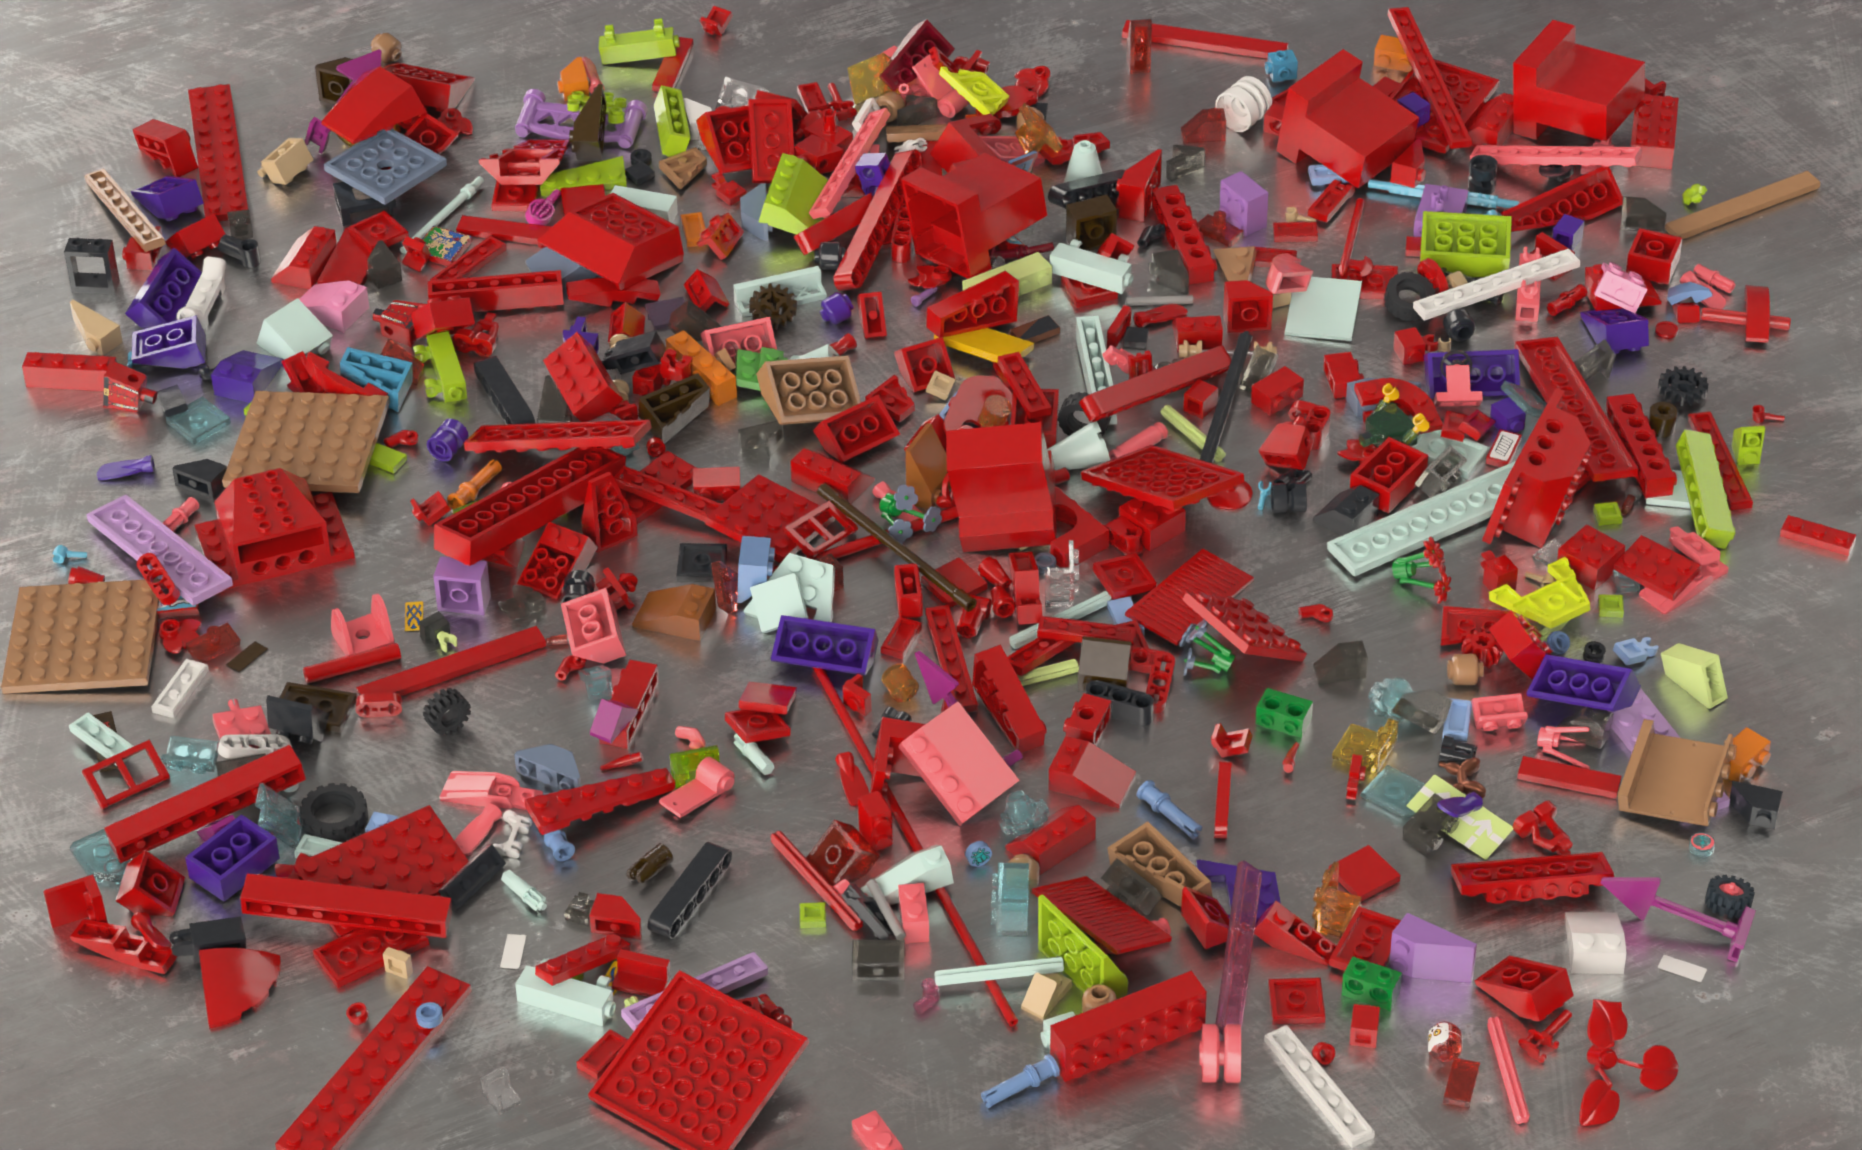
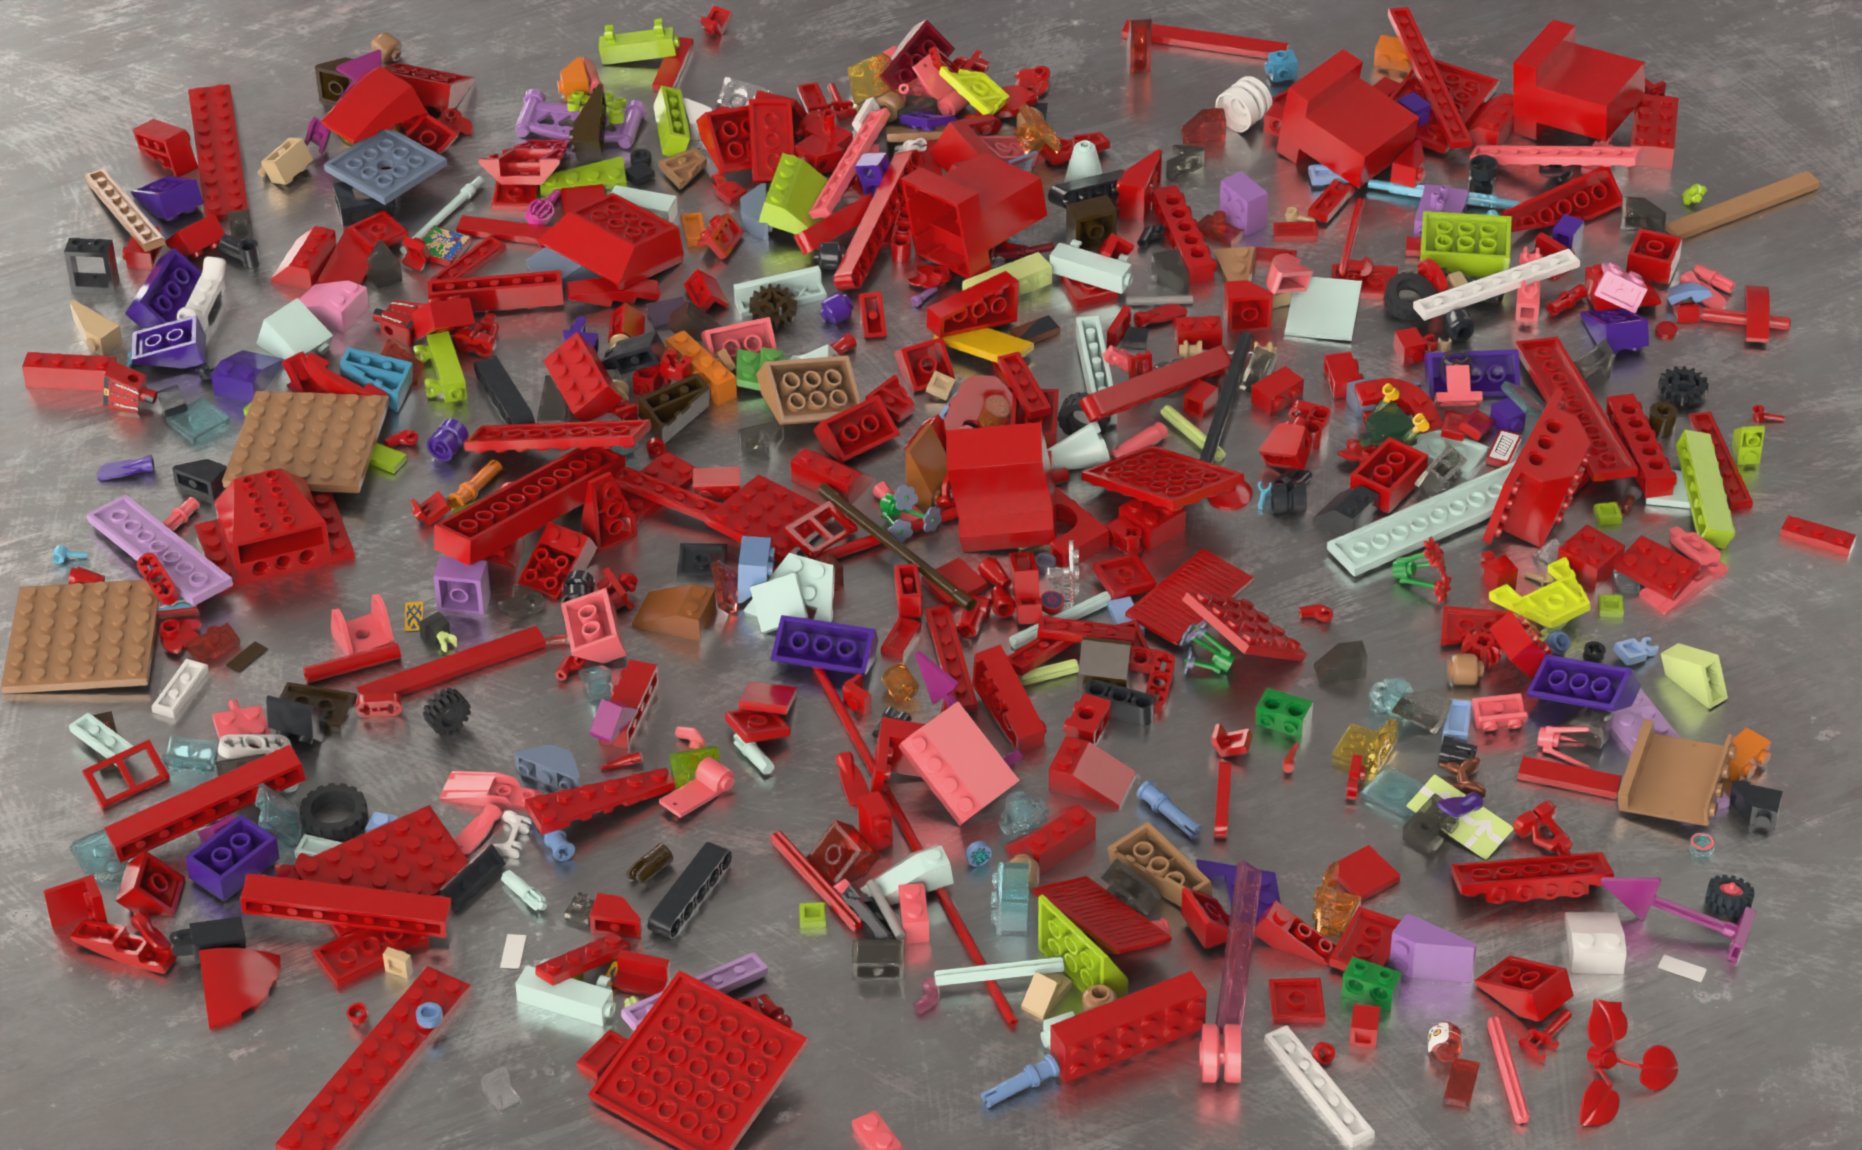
none -> dark purple plate [900,111,957,131]
none -> tile [1040,591,1064,615]

